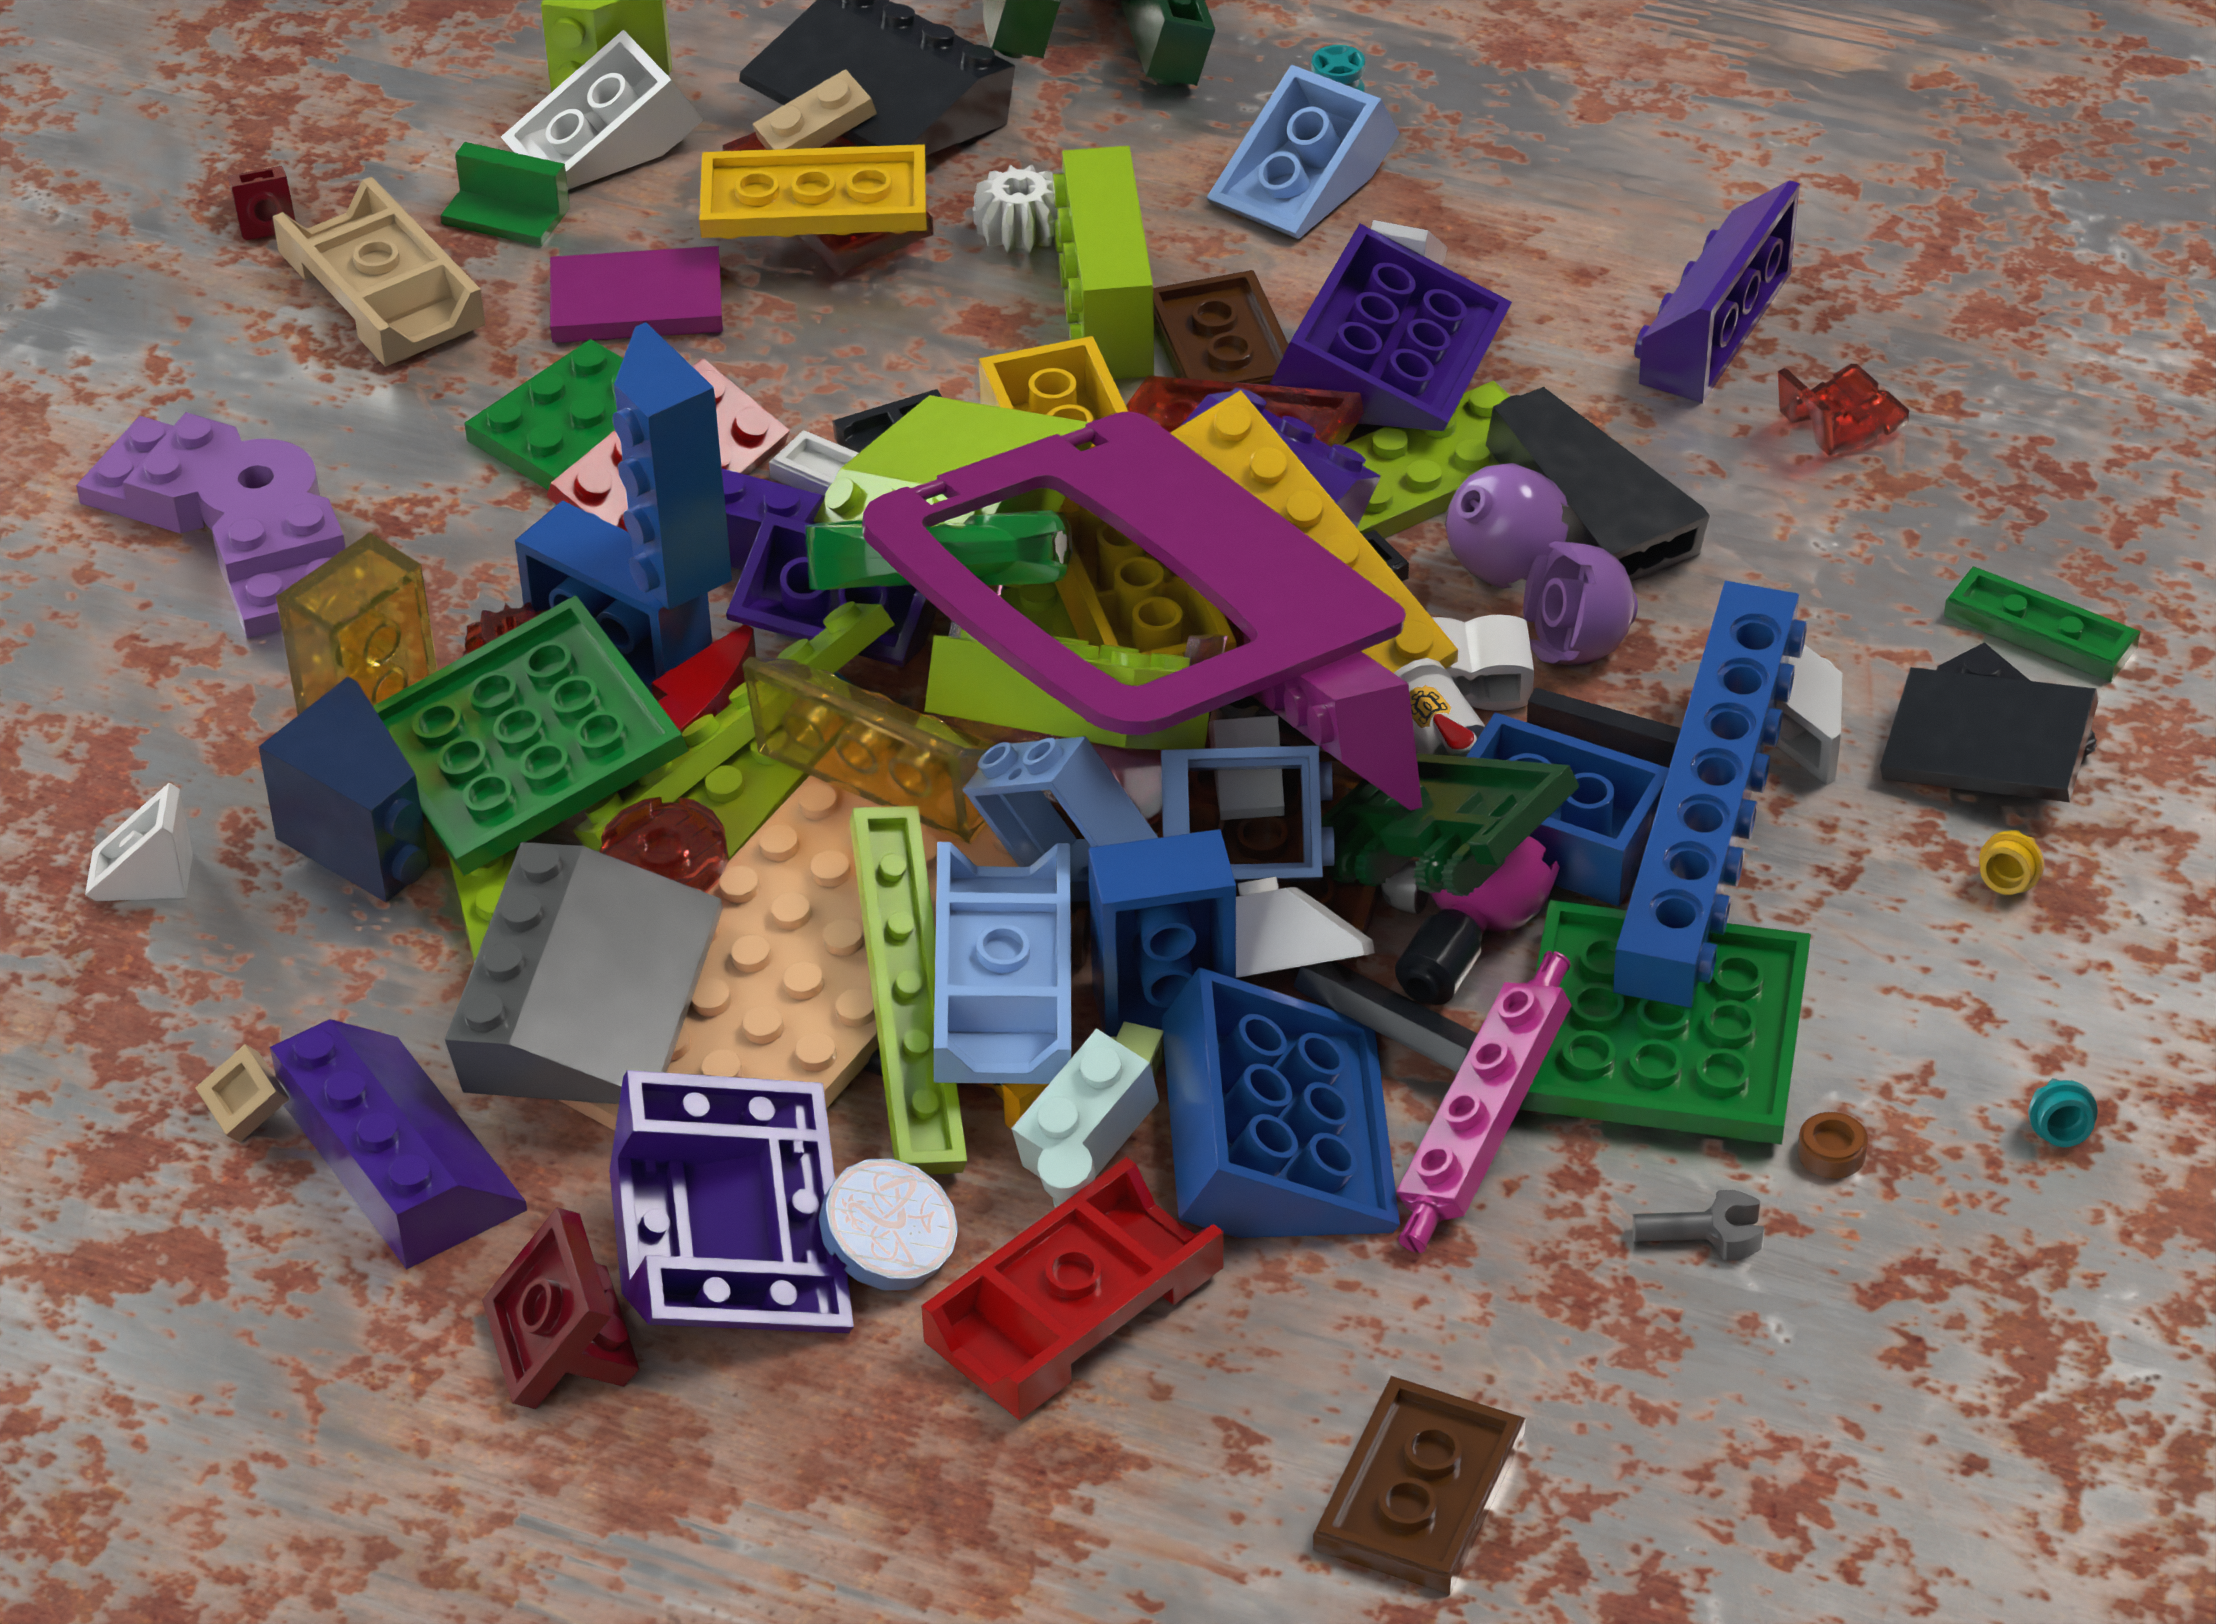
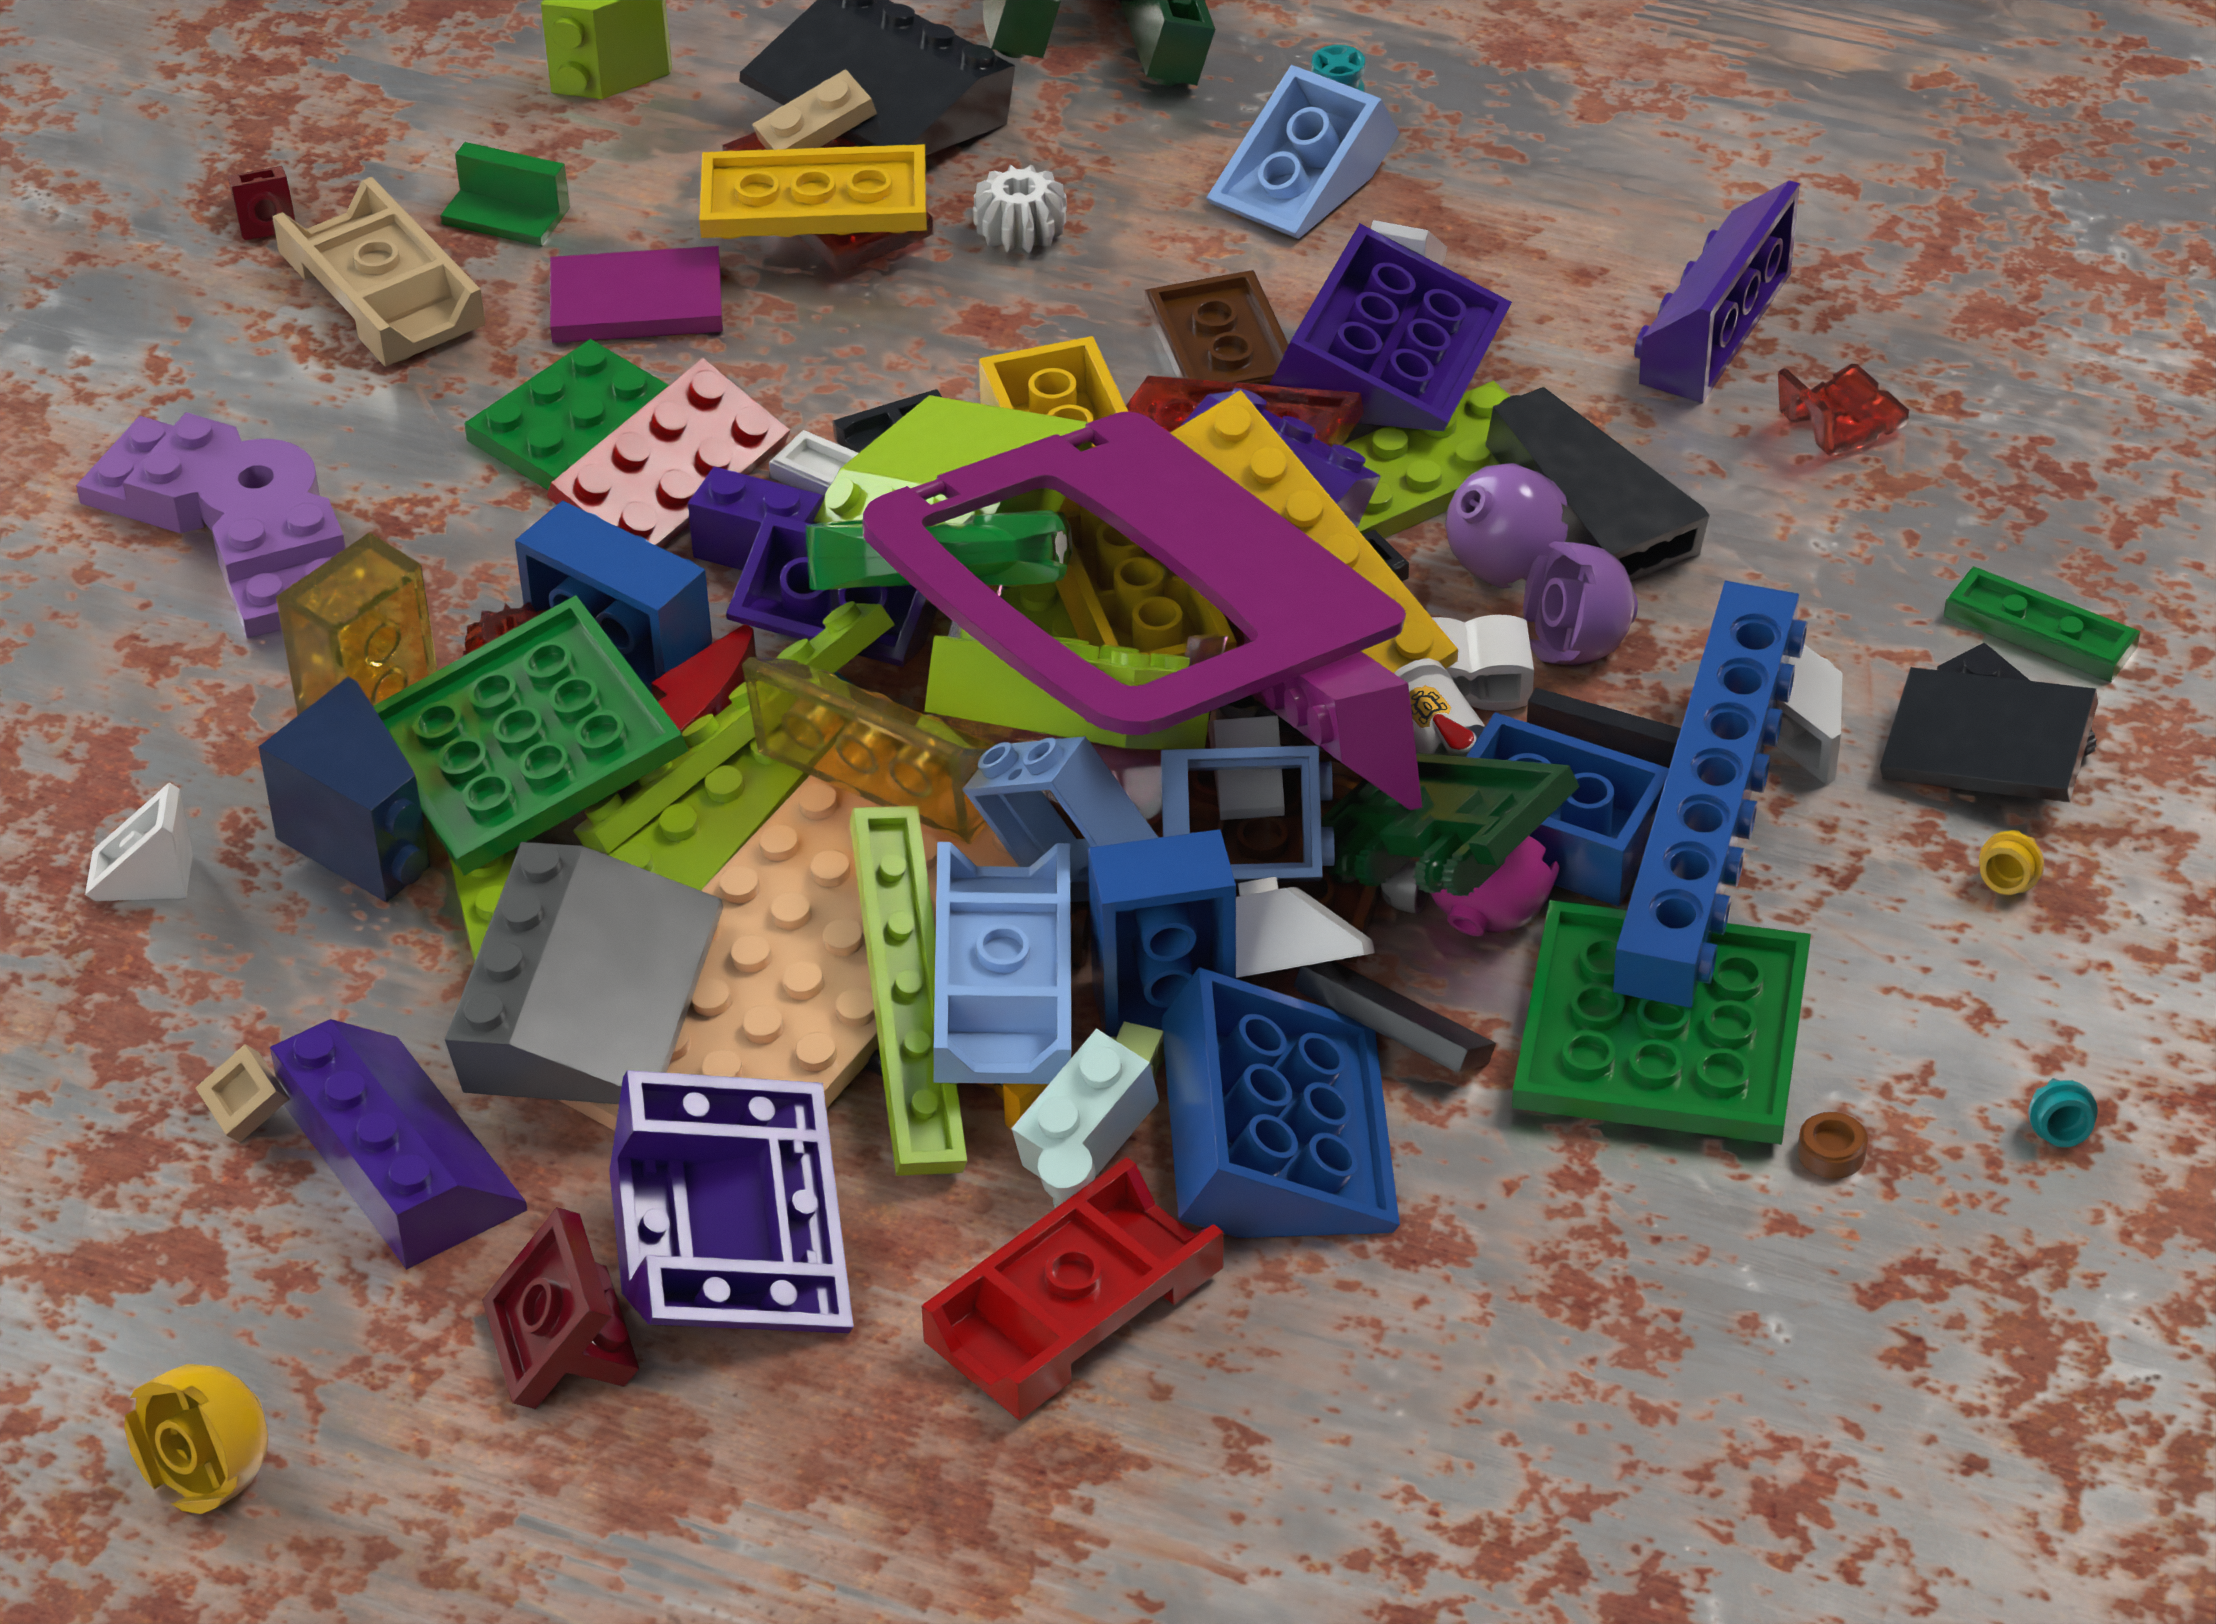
white slope [501,30,704,189] -> none
clear red tile [599,797,729,893] -> none
blue slope [612,322,732,610] -> none
tile [818,1159,958,1290] -> none
lime brick [1052,145,1154,379] -> none
reddish brown tile [1313,1376,1526,1595] -> none
black brick [1395,909,1482,1005] -> none
dark pink plate [1396,951,1571,1253] -> none
flat silver bar [1632,1190,1764,1261] -> none
none -> yellow cylinder [124,1364,269,1514]

